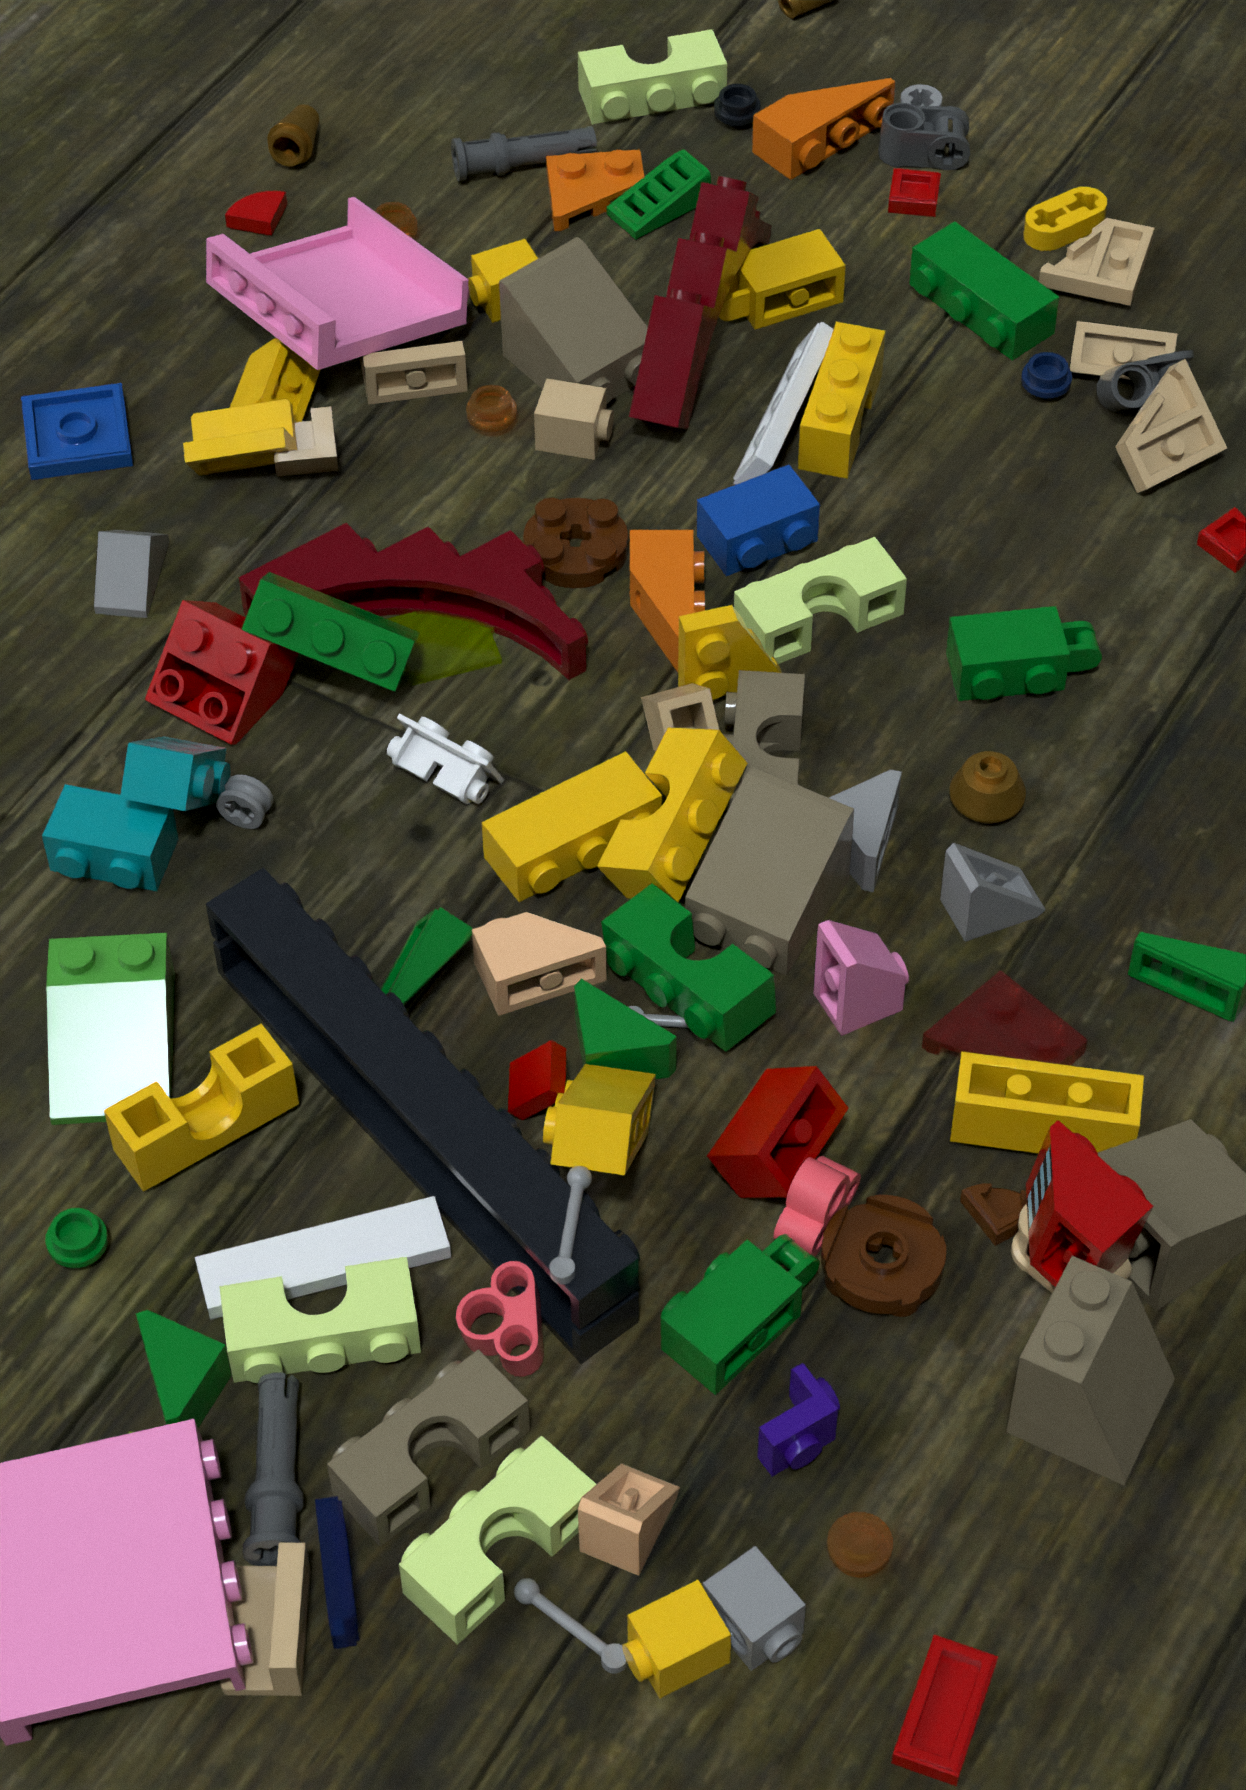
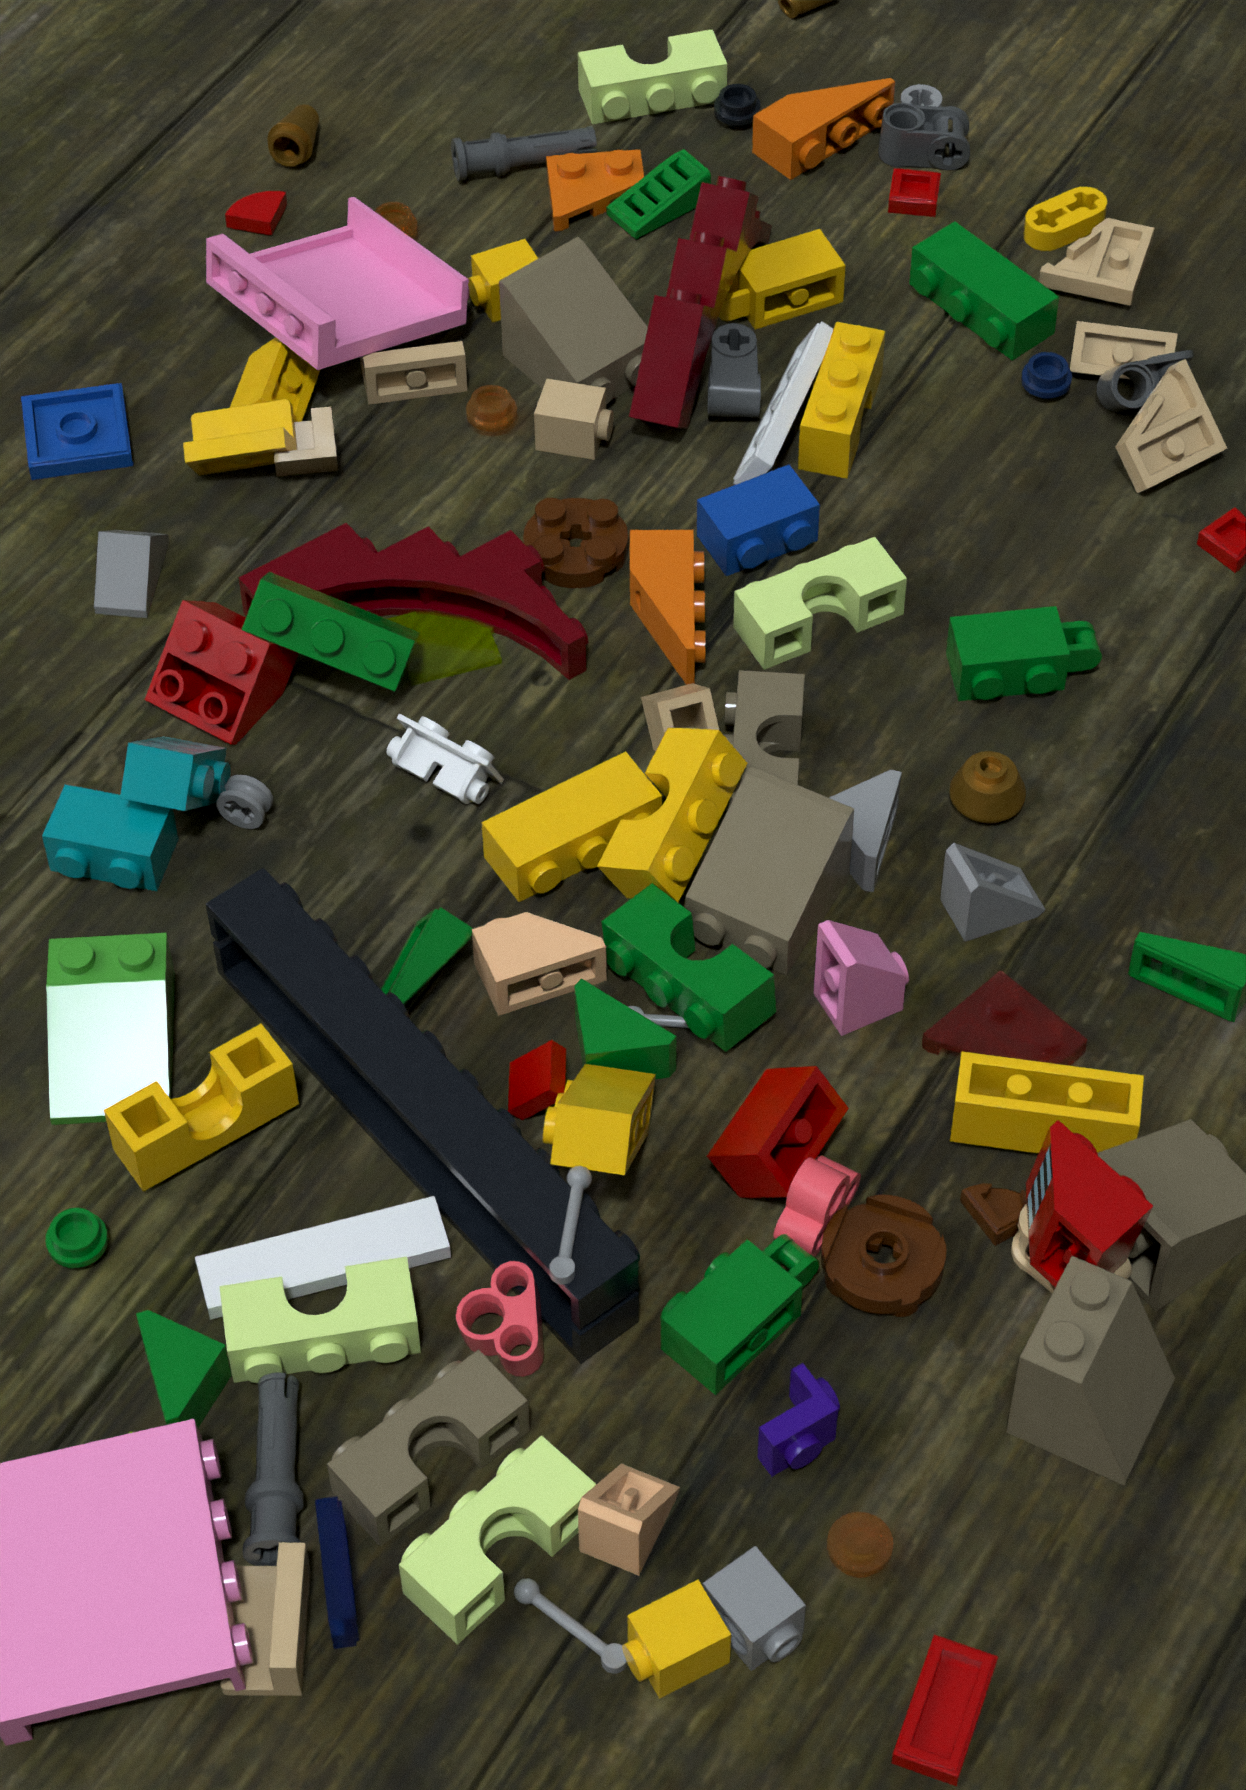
yellow wing [678,605,782,700] -> none
none -> dark grey piece [708,323,761,418]

